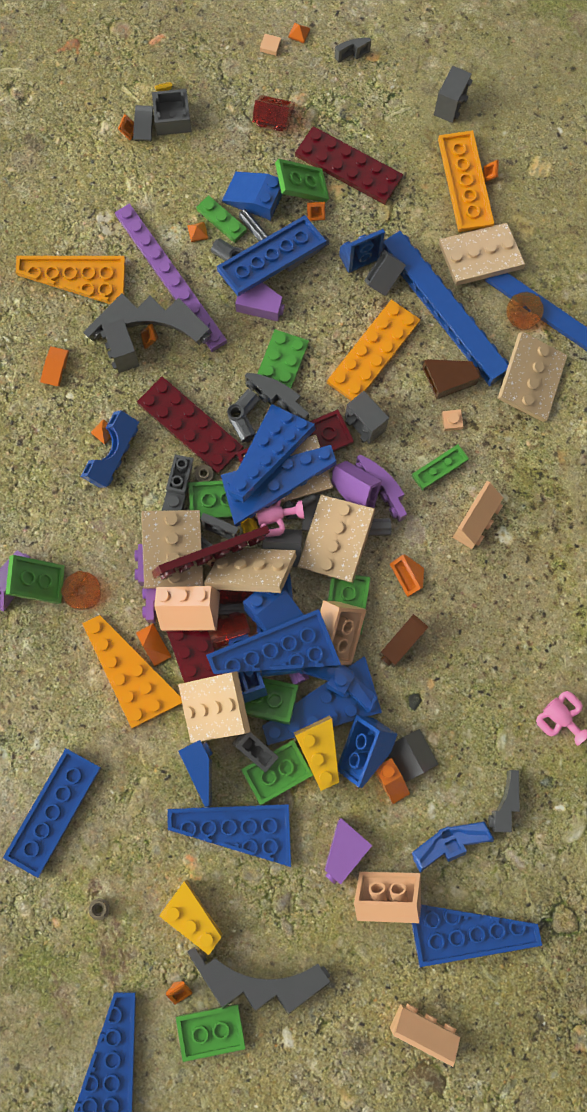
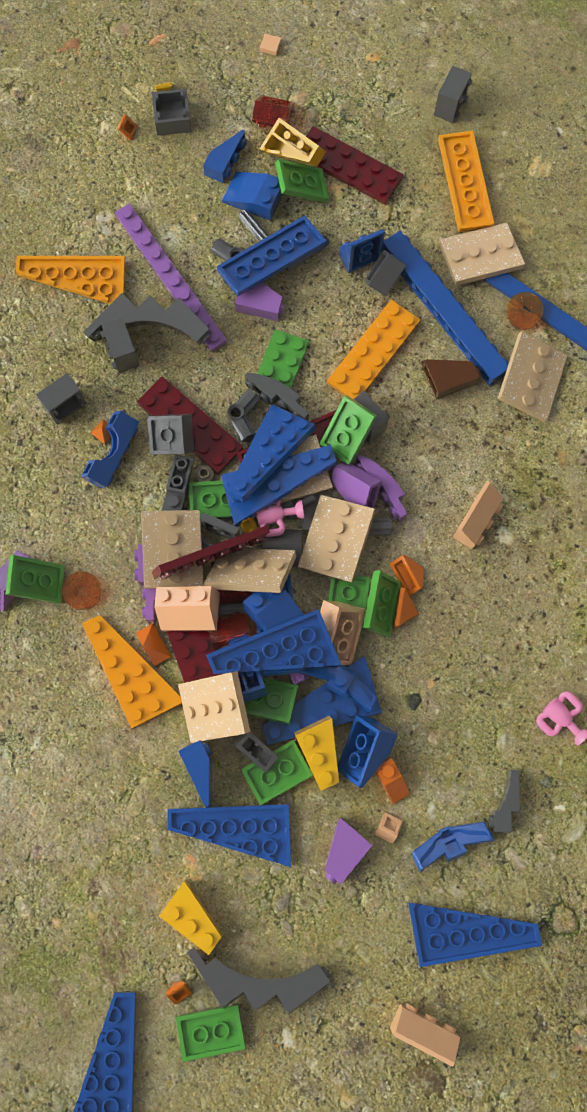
blue plate [3,748,101,878] -> none
orange slope [40,346,69,387] -> none
dark tan plate [89,898,110,920] -> none
dark grey slope [133,105,153,141] -> none
orange slope [141,324,159,349] -> none
orange slope [187,222,208,242] -> none
bright green plate [196,195,247,243] -> none
orange slope [288,23,310,43] -> none
orange slope [307,202,325,221] -> none
dark grey slope [335,38,371,63] -> none
light nougat slope [354,872,421,923] -> none
reddish brown slope [379,614,428,668] -> none
dark grey slope [389,729,438,782] -> none
bright green plate [412,444,469,491] -> none
light nougat plate [442,409,464,431] -> none
orange slope [483,160,499,182] -> none
none -> dark grey container [36,373,87,425]
none -> dark grey container [147,414,194,455]
none -> blue slope [203,130,247,183]
none -> yellow wedge [260,118,327,167]
none -> bright green plate [319,395,377,465]
none -> bright green plate [363,571,401,638]
none -> light nougat slope [375,812,403,843]
none -> orange slope [393,587,419,629]

